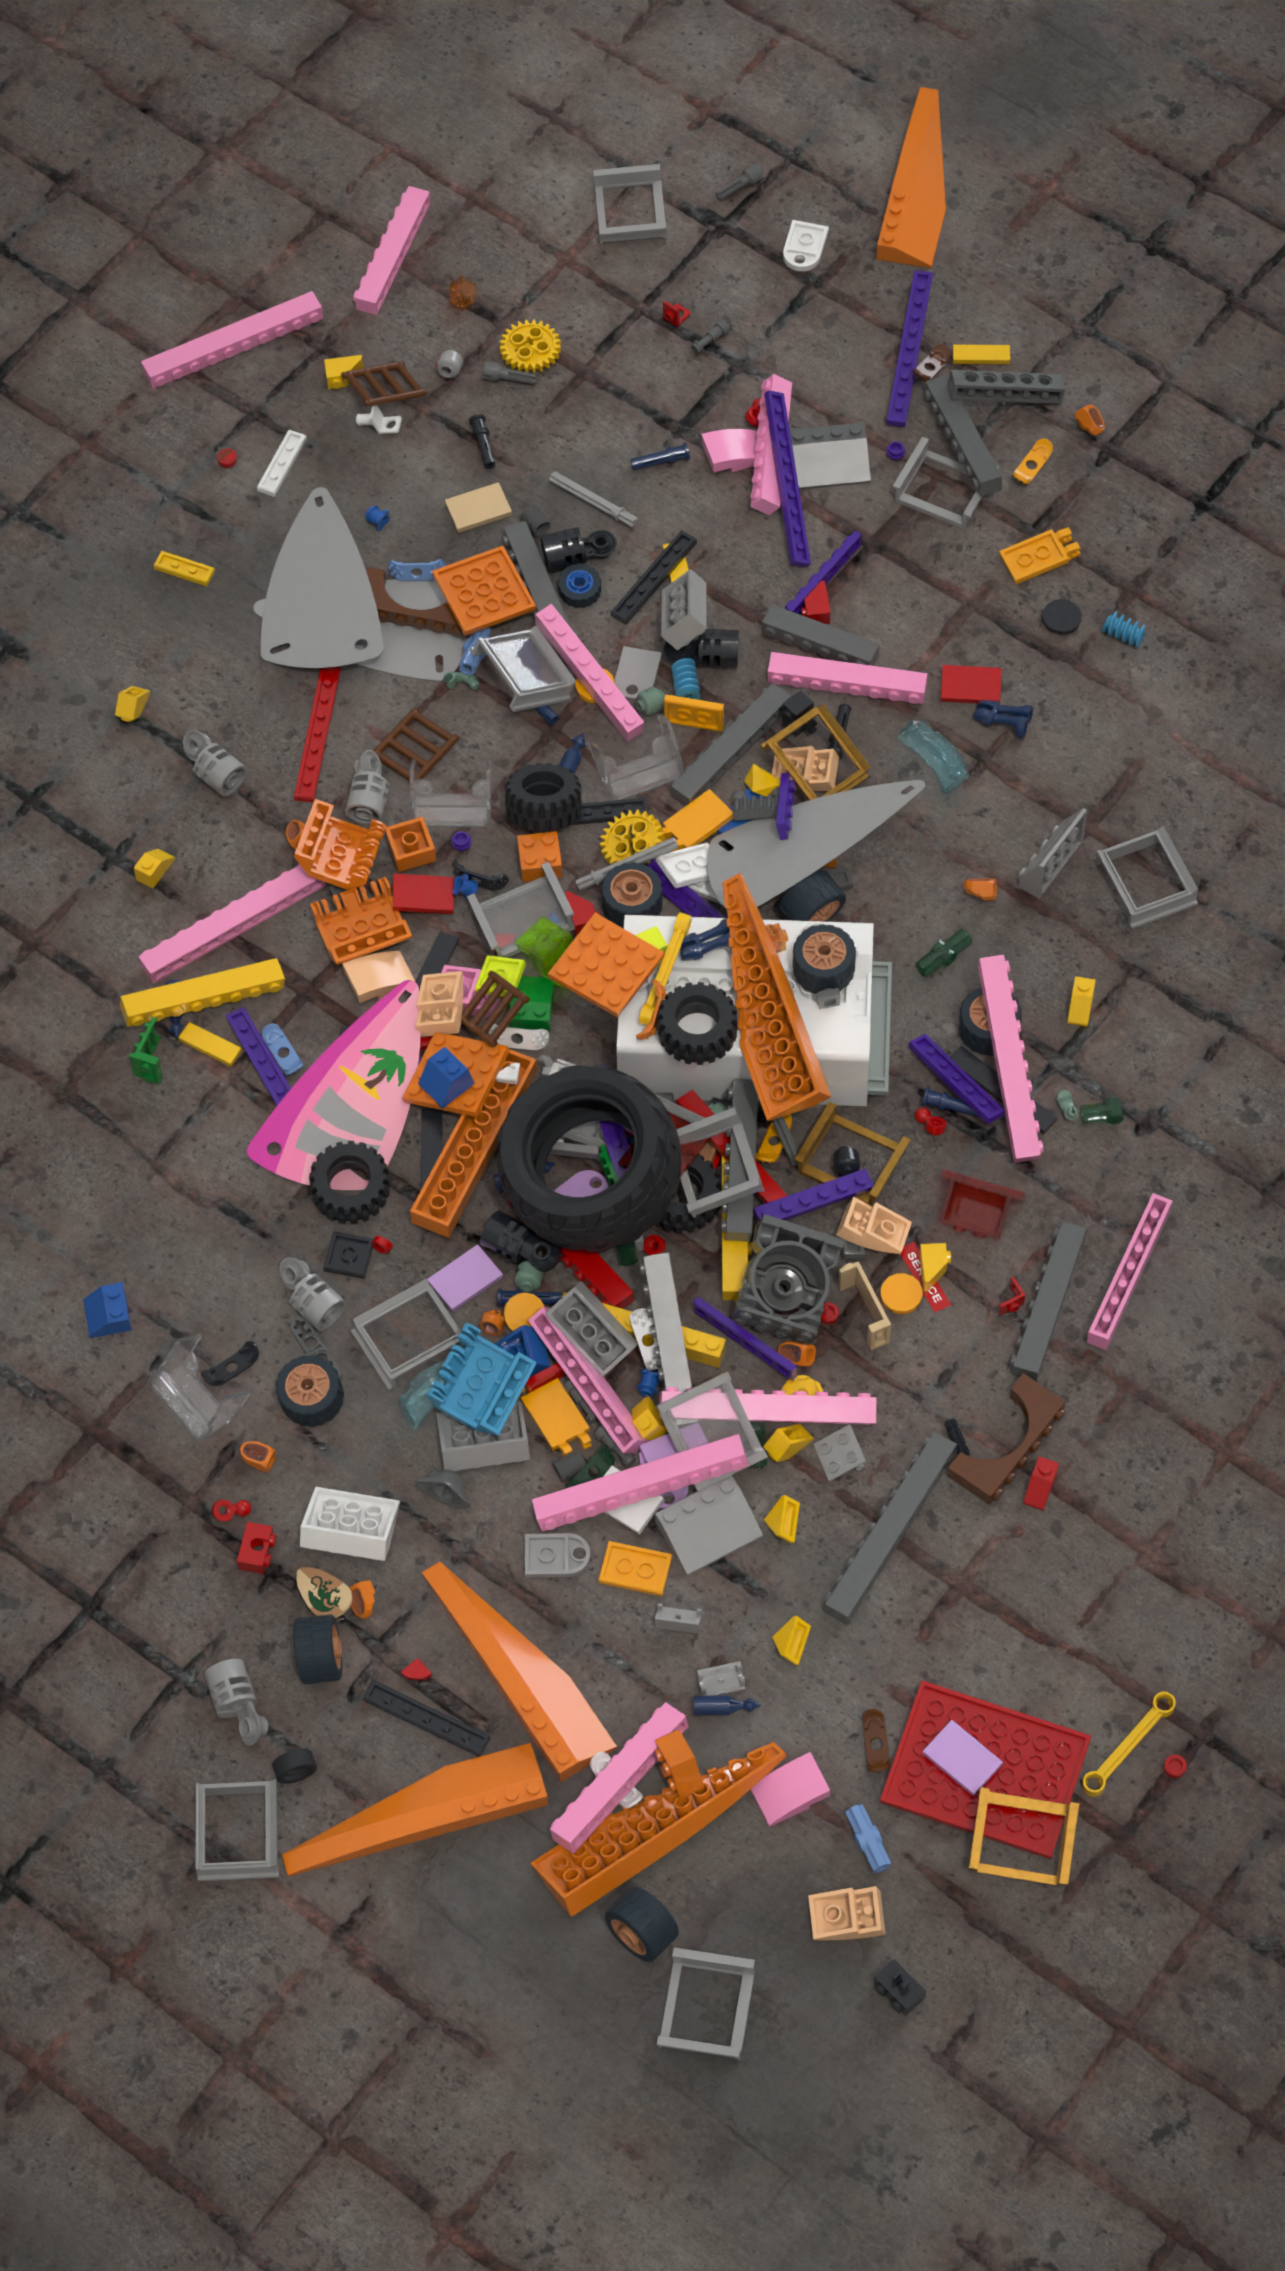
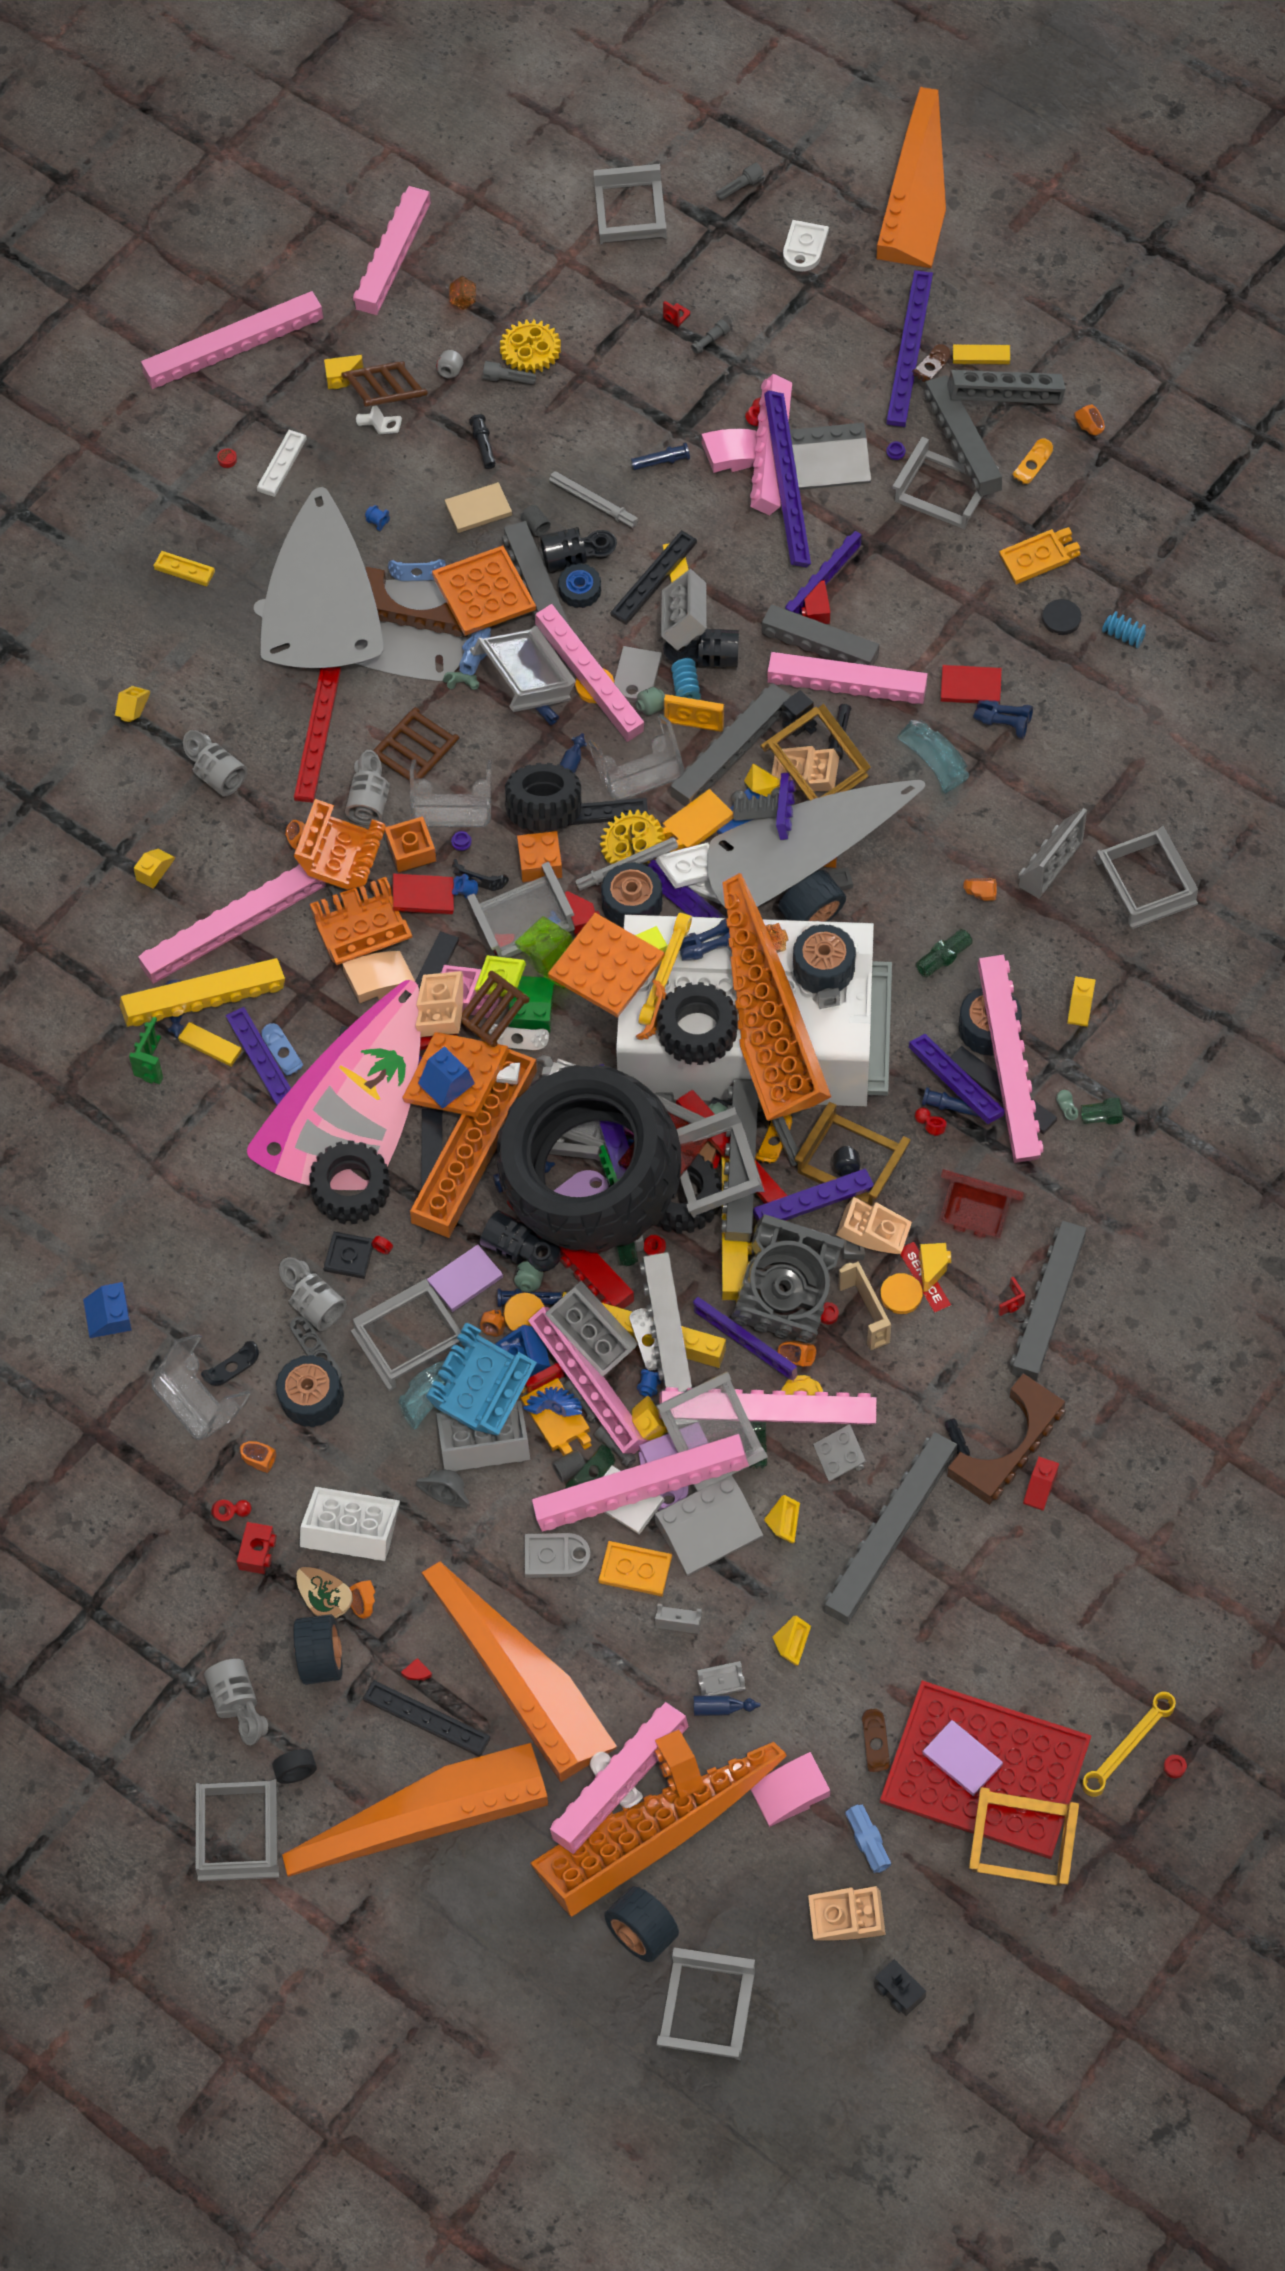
yellow slope [763,1424,814,1462] -> none
bright pink brick [1087,1193,1172,1351] -> none
none -> blue hair [524,1387,582,1417]

